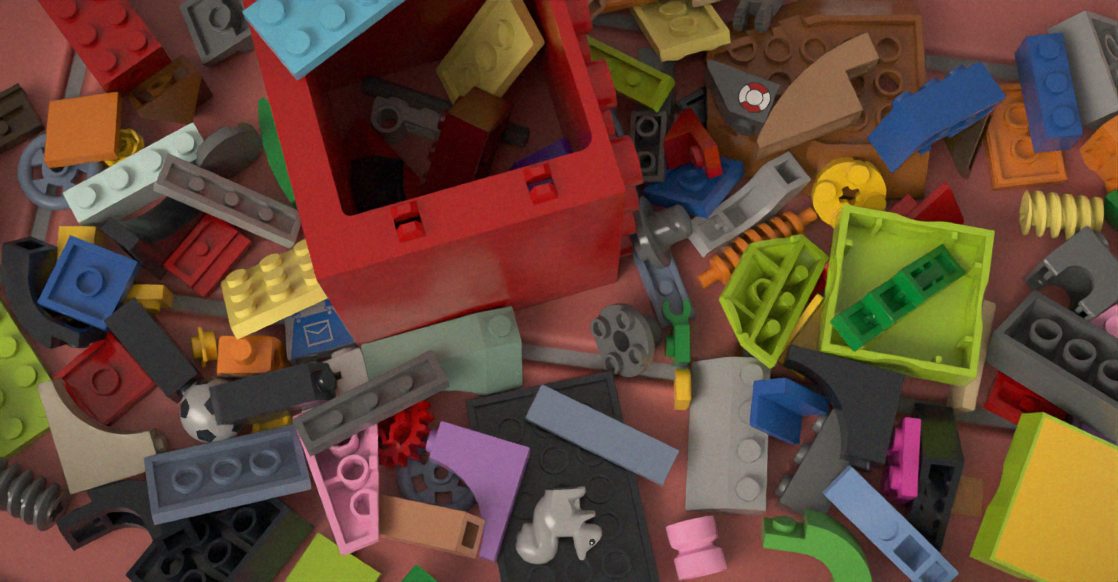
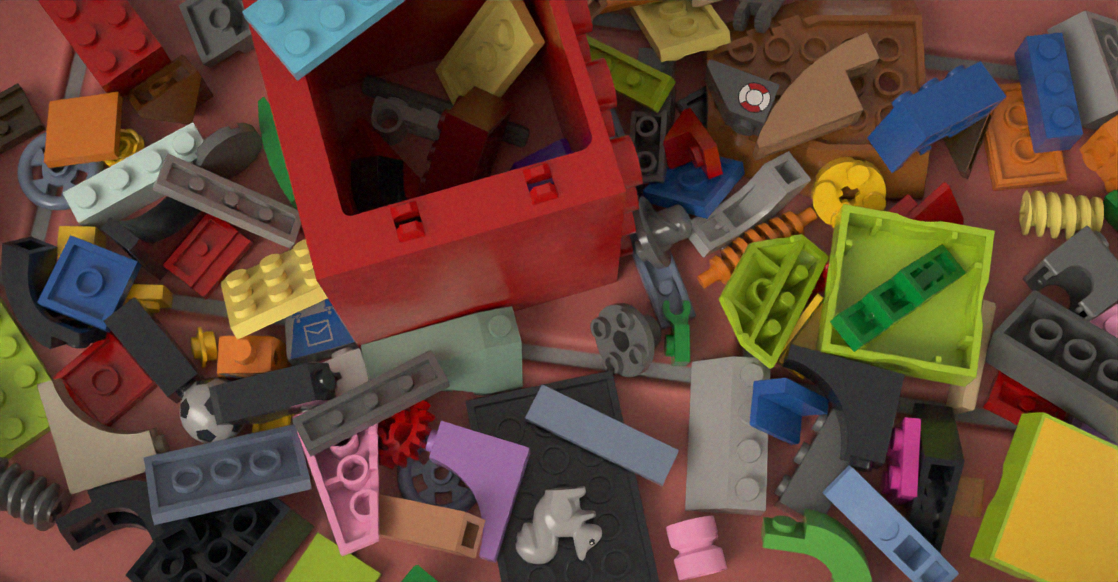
yellow tile [674,368,691,410] -> none

